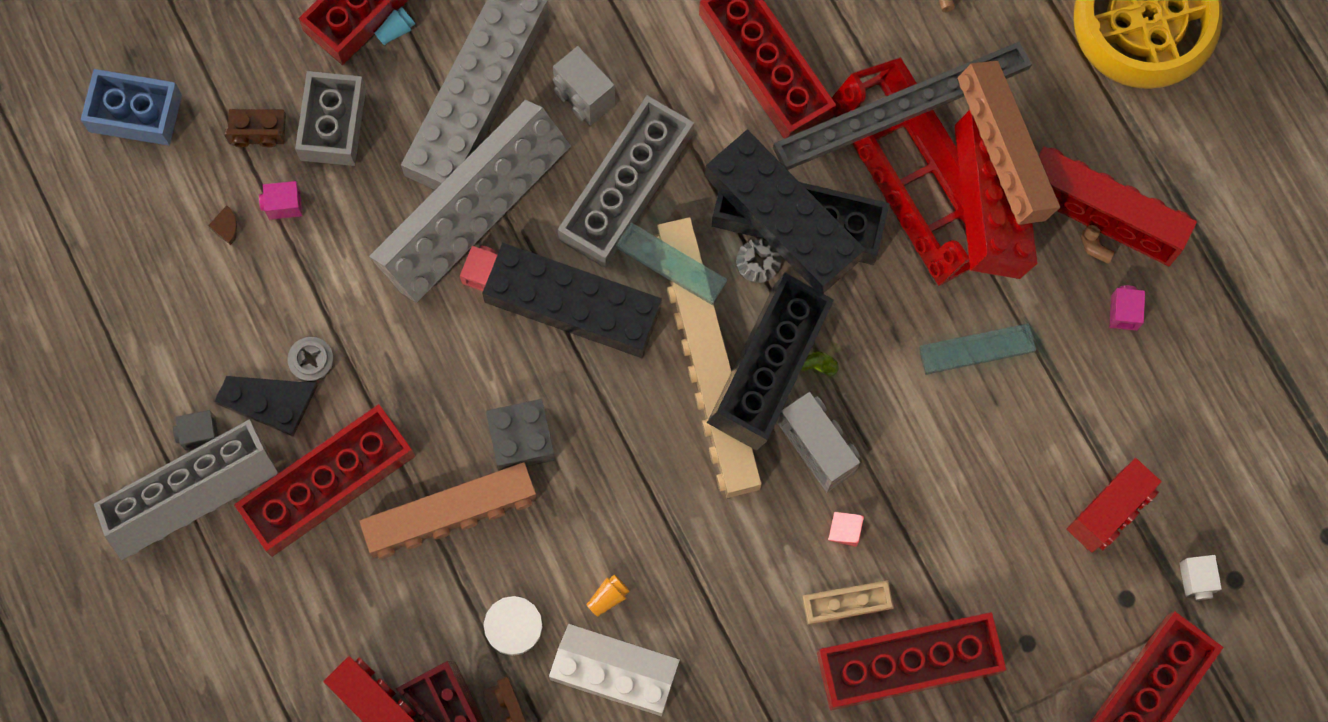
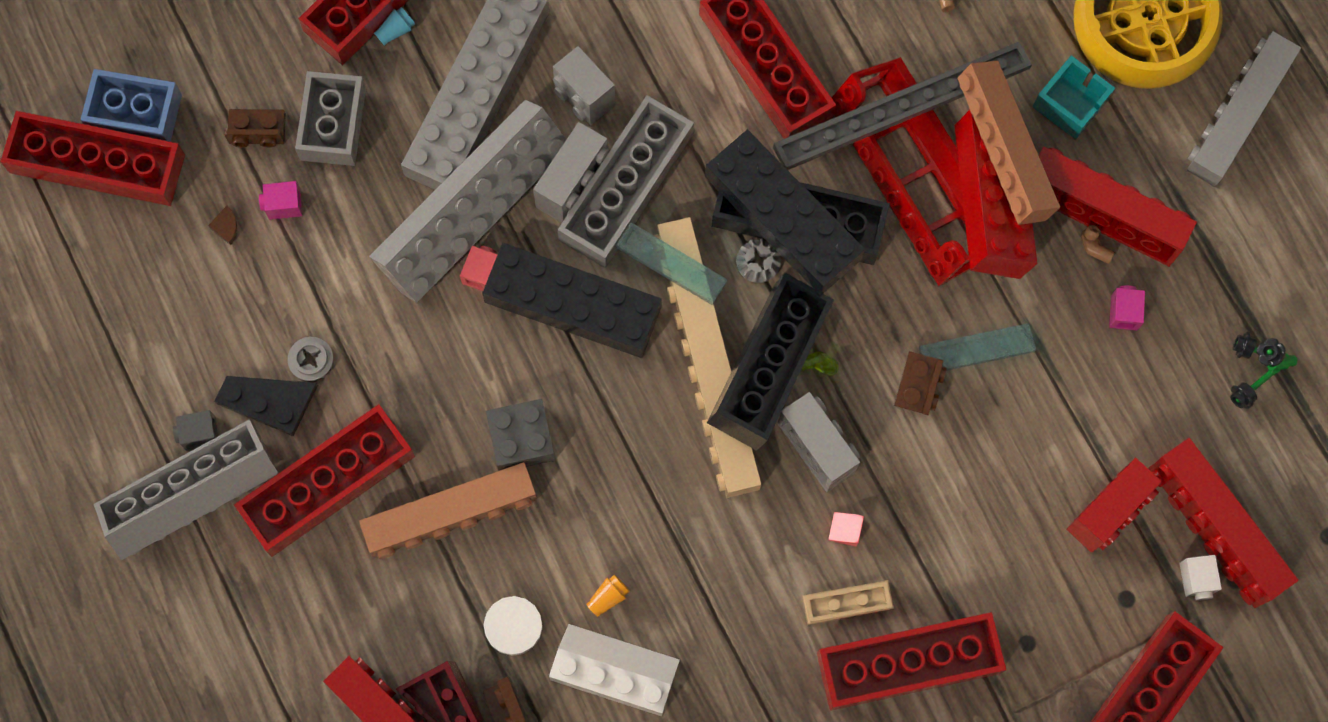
none -> red brick [0,111,185,206]
none -> light grey brick [533,122,609,223]
none -> reddish brown bracket [894,351,947,415]
none -> teal piece [1032,55,1115,140]
none -> red brick [1148,437,1299,608]
none -> light grey brick [1187,31,1301,187]
none -> black plant [1230,332,1298,409]

